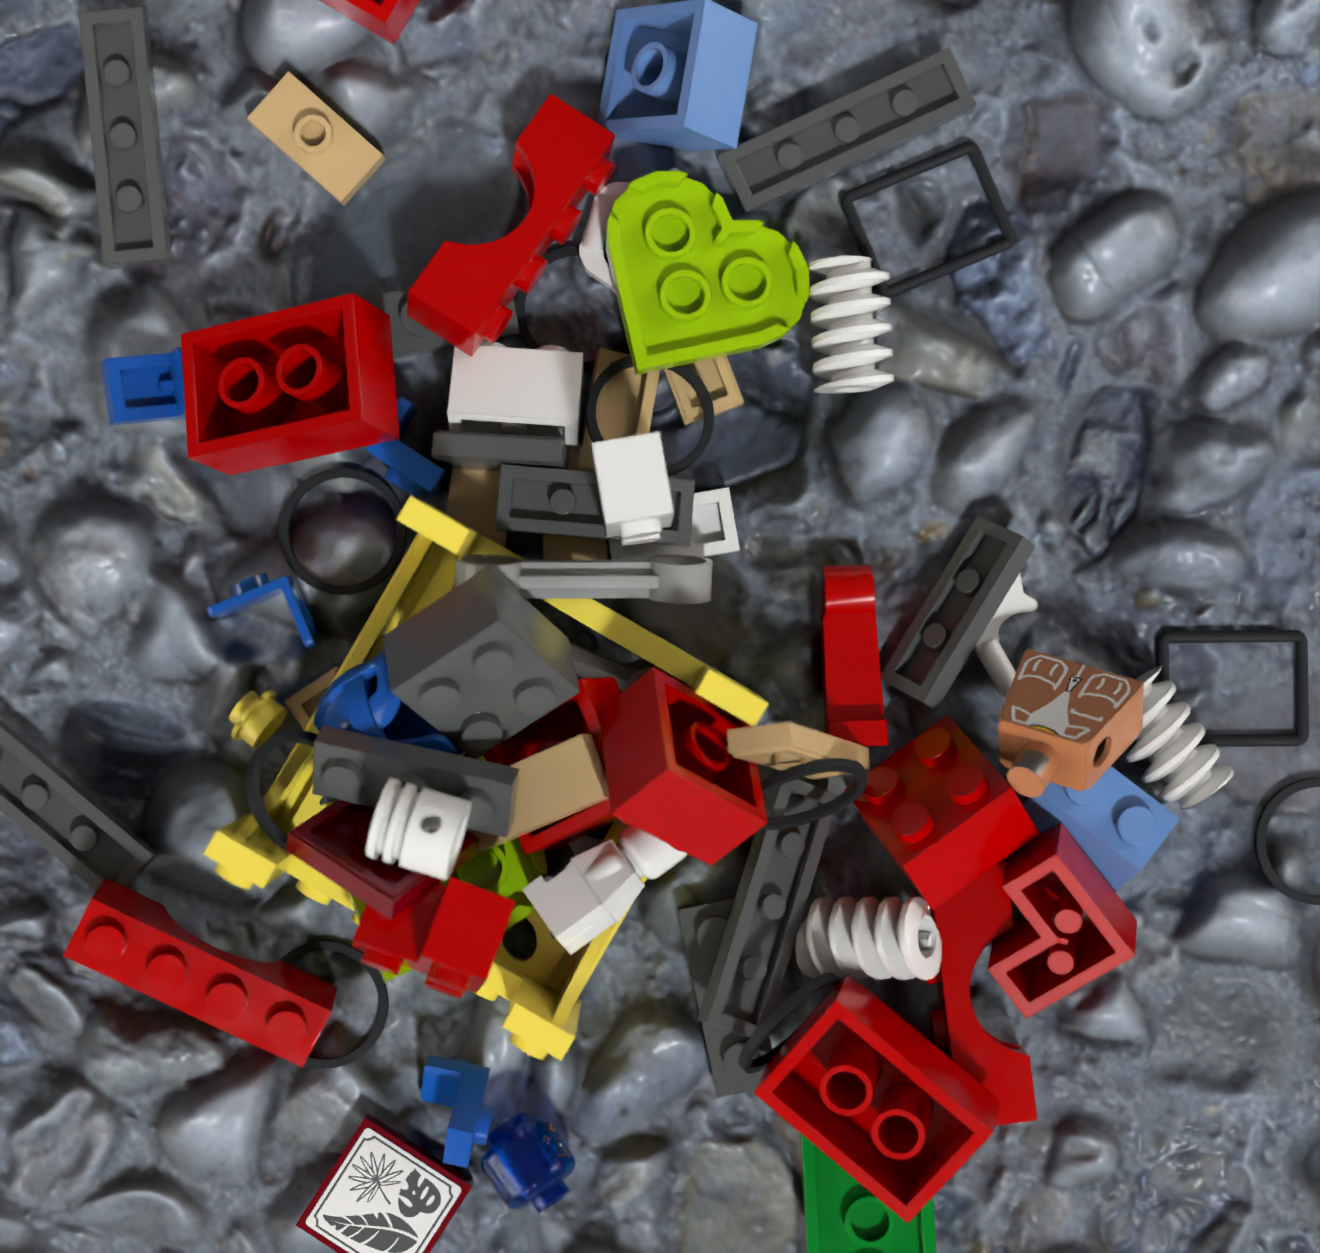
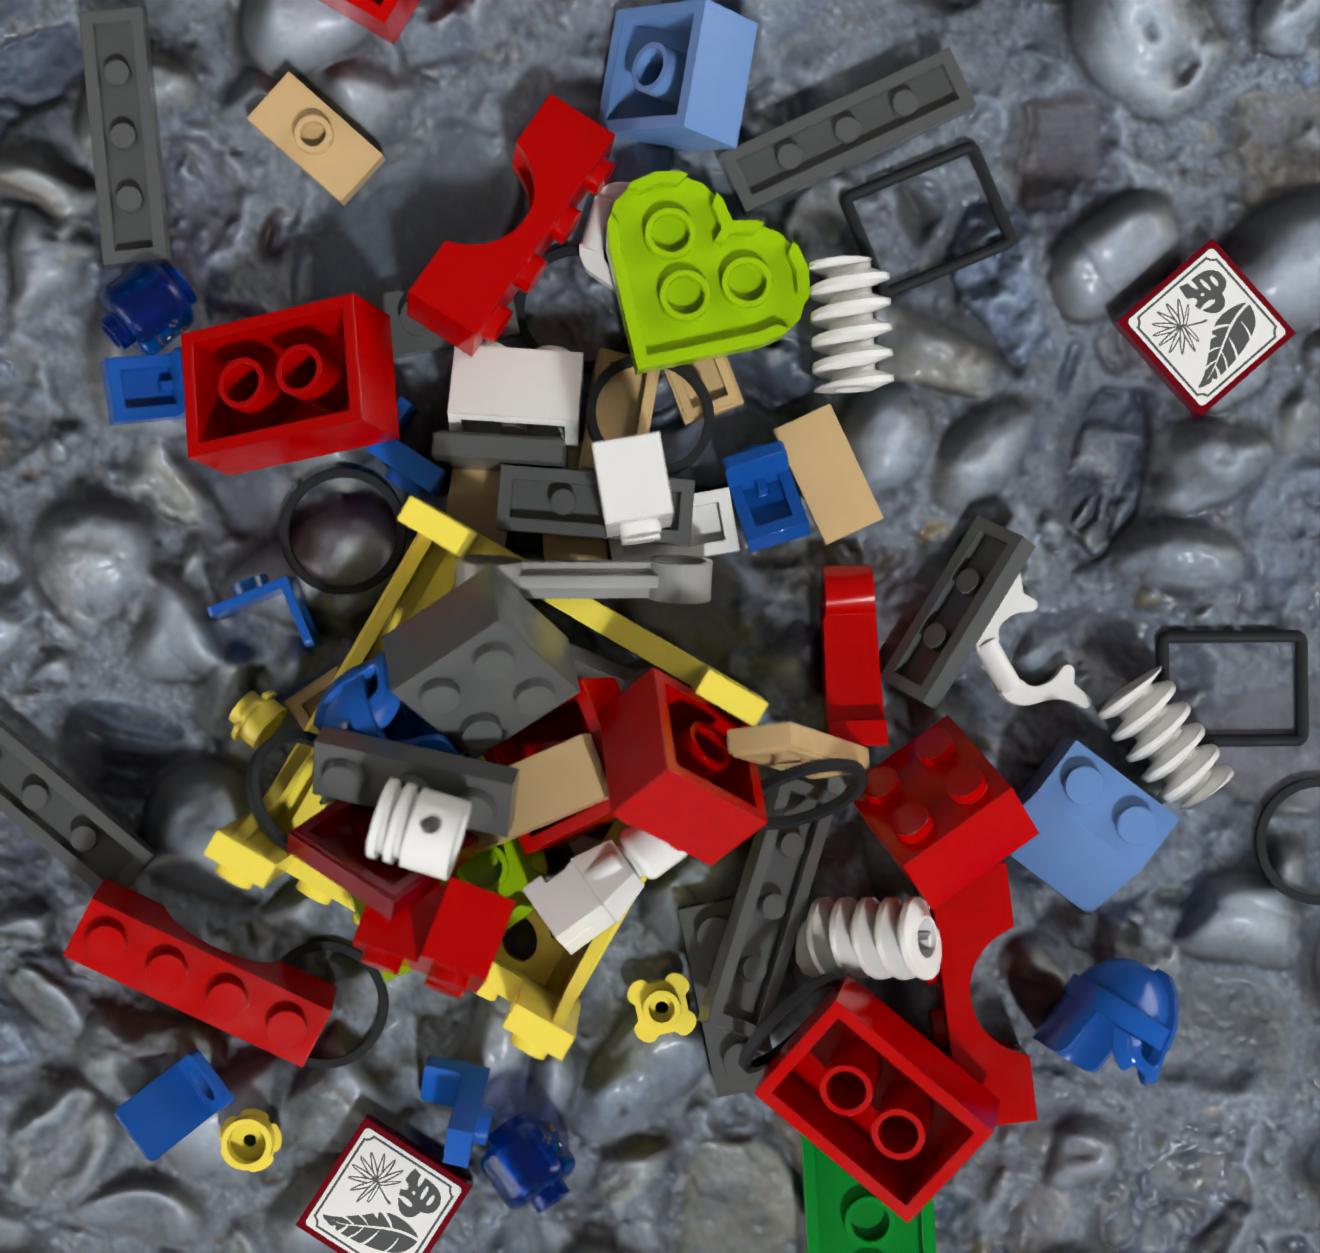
red brick [987,822,1137,1019] -> none
nougat torso [999,648,1144,798] -> none
none -> clear blue head [98,260,197,355]
none -> blue bracket [115,1049,235,1161]
none -> light yellow plate [219,1108,282,1172]
none -> light yellow plate [627,972,697,1043]
none -> blue bracket [722,441,810,553]
none -> tan tile [772,403,884,546]
none -> blue helmet [1032,957,1179,1086]
none -> tile [1113,238,1296,419]

